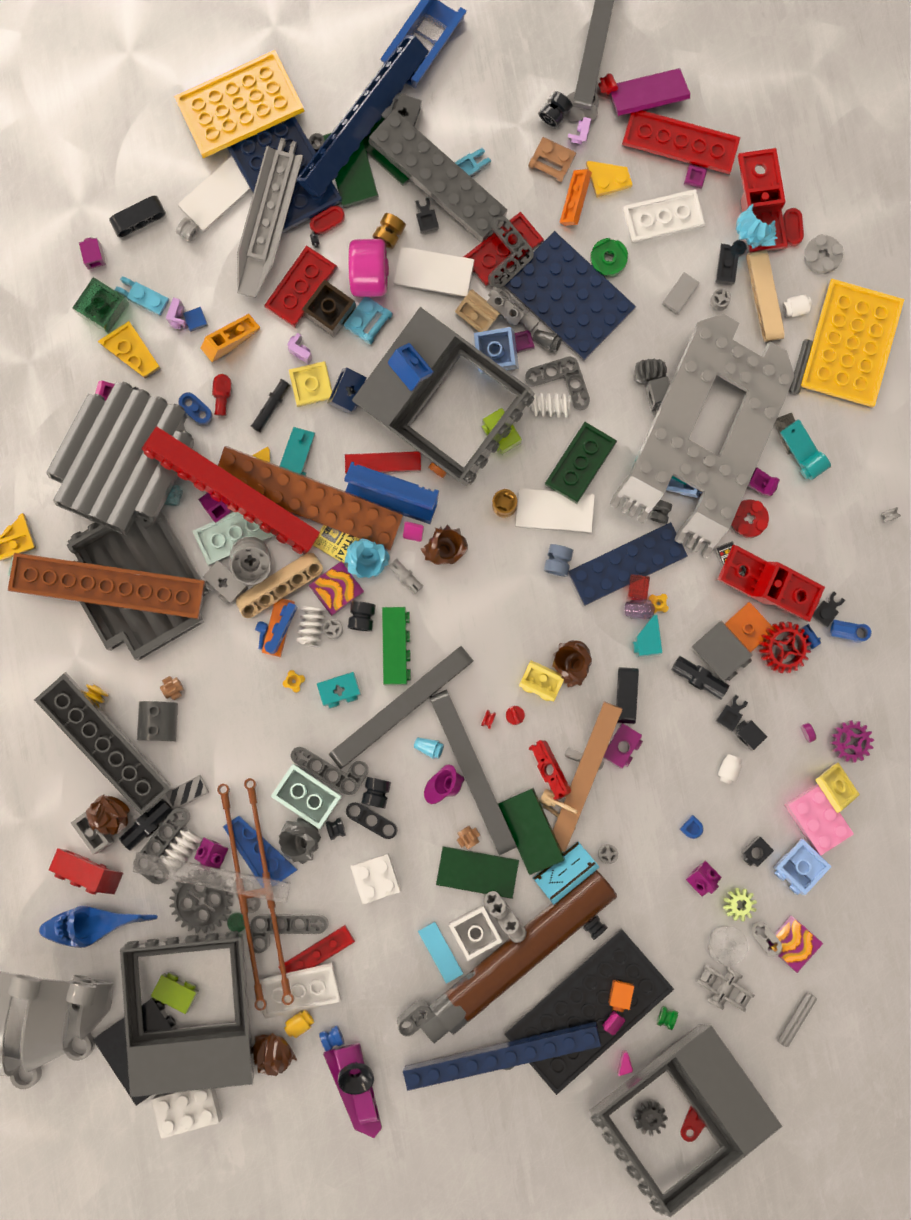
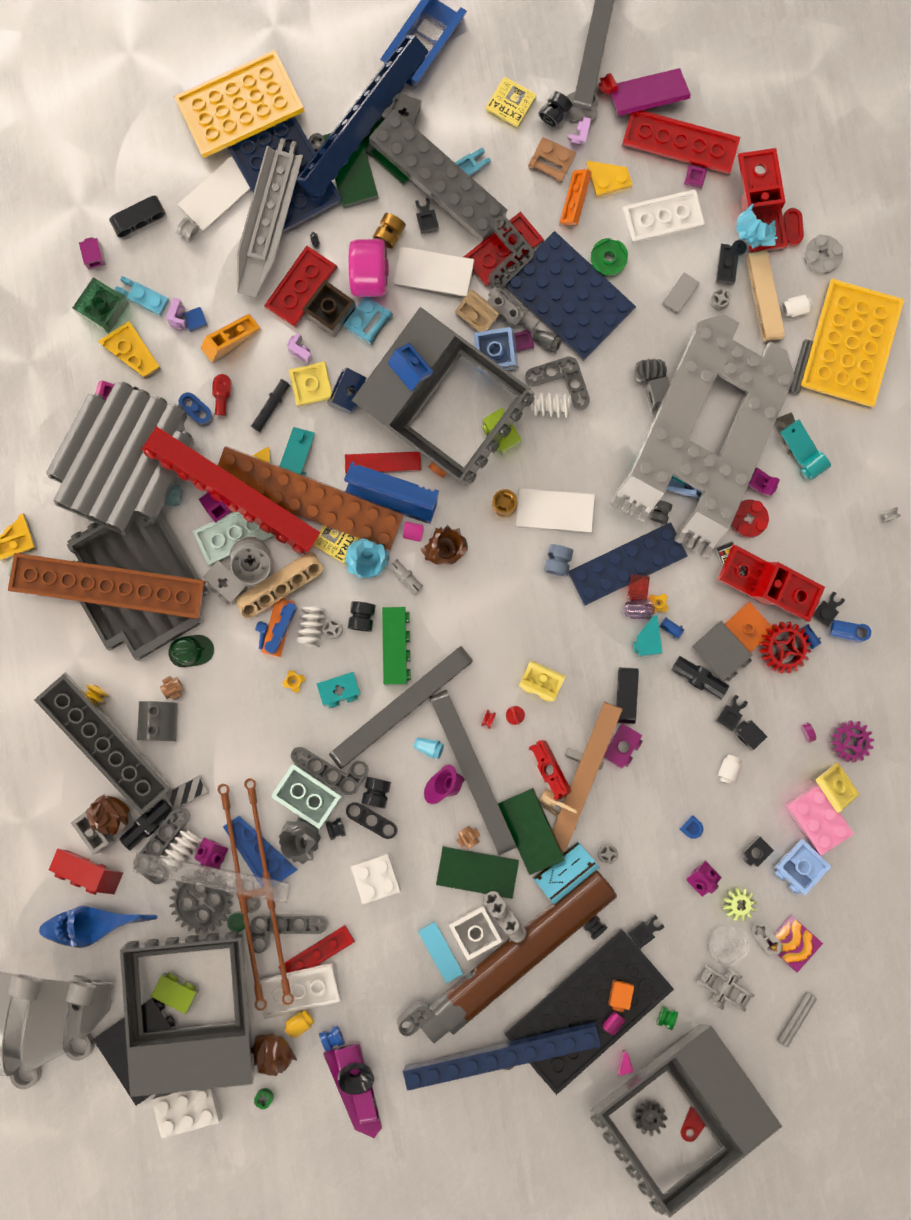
slope [309,561,364,616] -> none
red tile [310,206,345,235] -> none
dark green tile [545,422,617,504] -> none
reddish brown hair [552,640,592,687] -> none
none -> dark green piece [168,635,214,667]
none -> green bush [254,1088,274,1109]
none -> light yellow tile [486,77,536,128]
none -> black plate [627,915,664,949]
none -> blue pin [659,617,685,639]

